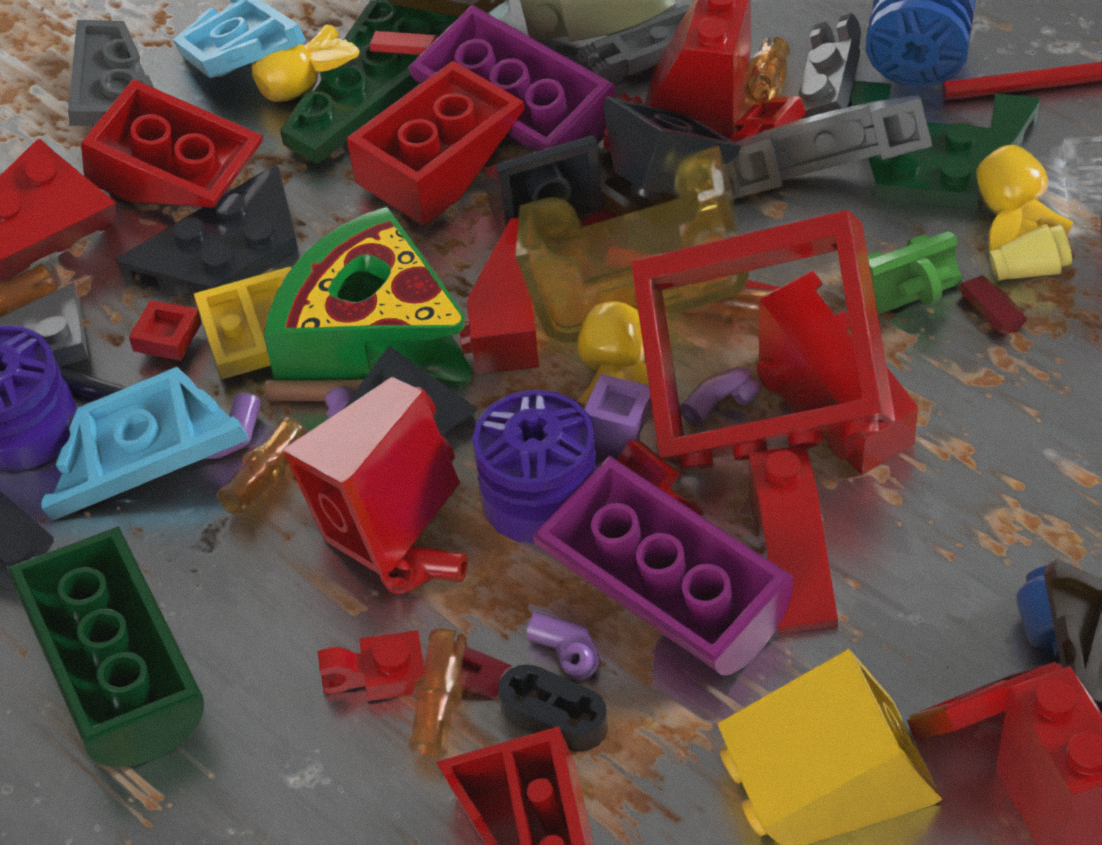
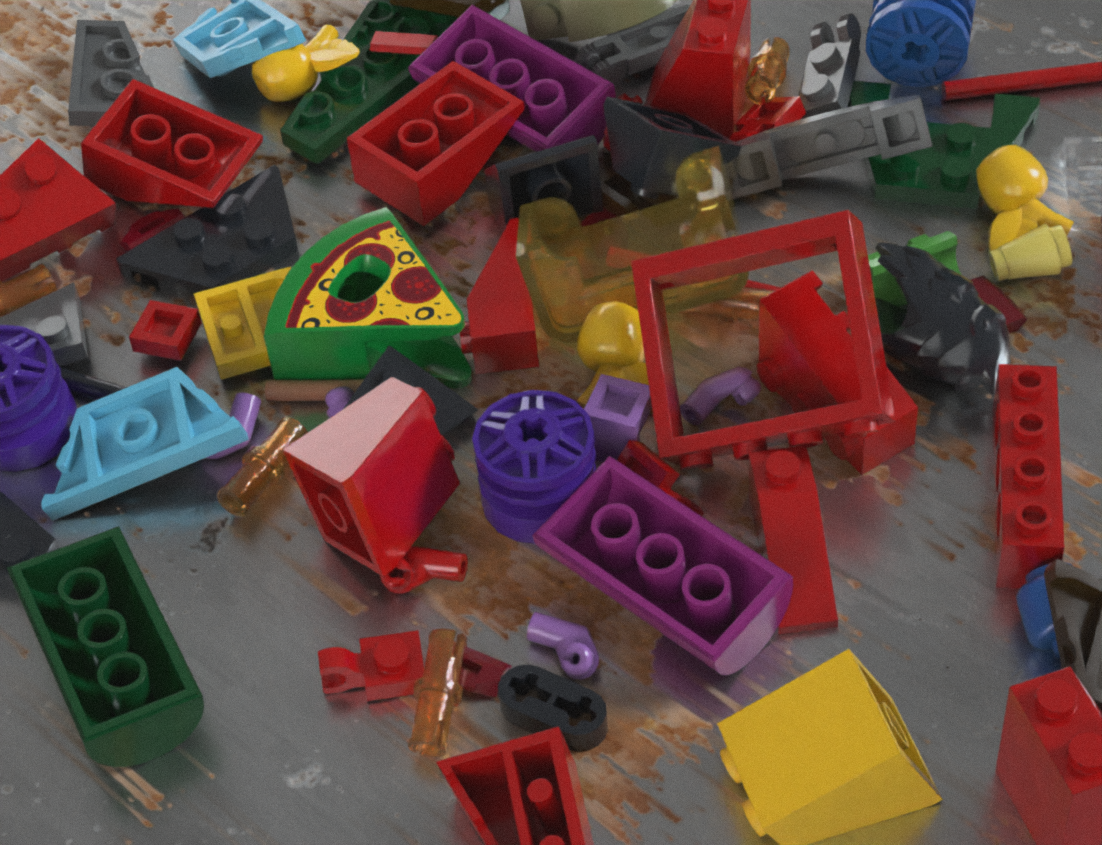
red tile [907,662,1063,740] -> none
none -> dark red piece [119,208,185,252]
none -> black head [875,242,1011,394]
none -> red brick [993,364,1065,589]

